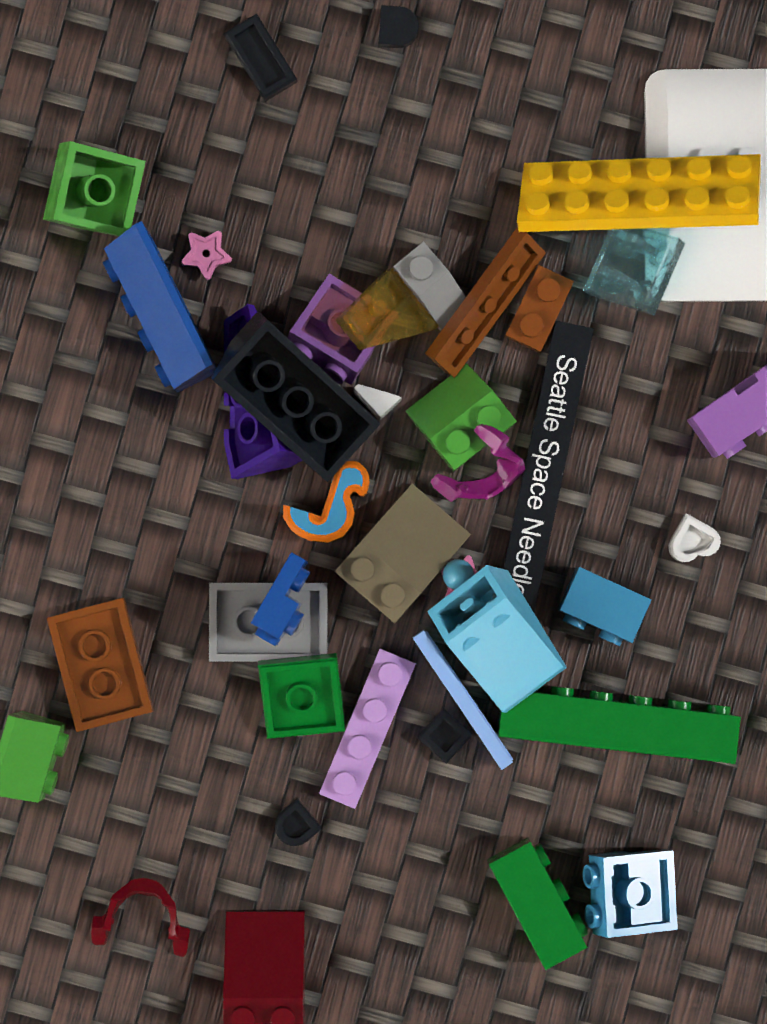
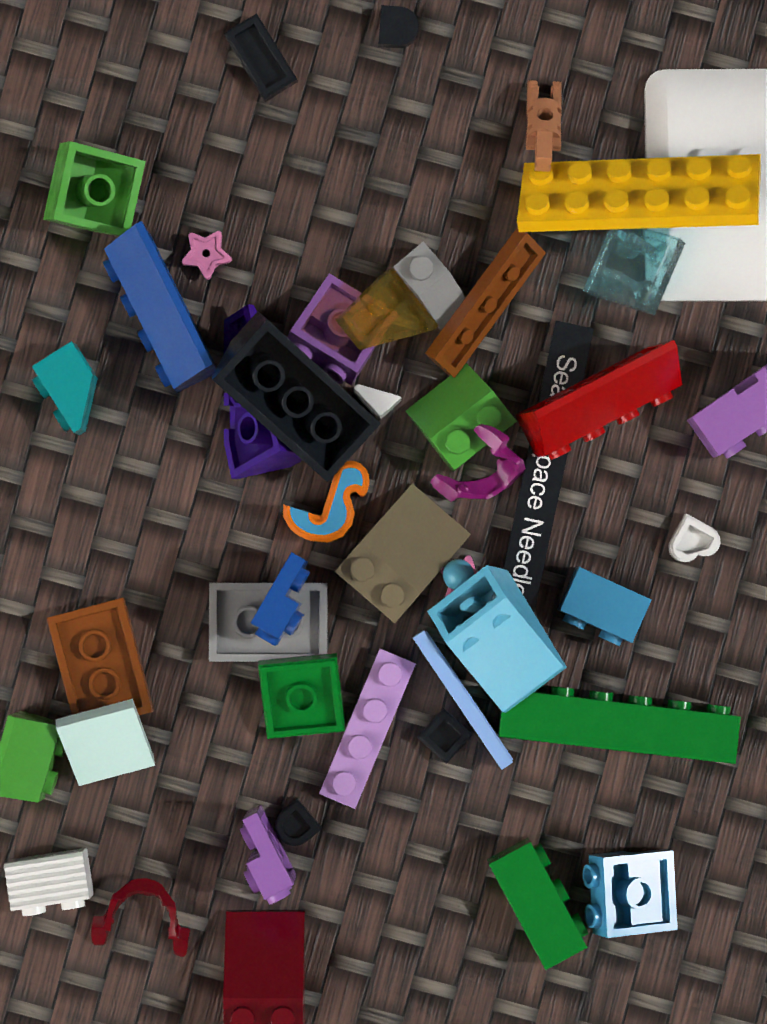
dark orange plate [505,265,574,353] -> none
none -> white brick [4,848,94,916]
none -> teal slope [32,341,98,435]
none -> light aqua tile [55,699,155,786]
none -> medium lavender plate [240,805,297,905]
none -> red slope [515,340,682,460]
none -> nougat hinge [526,80,562,172]

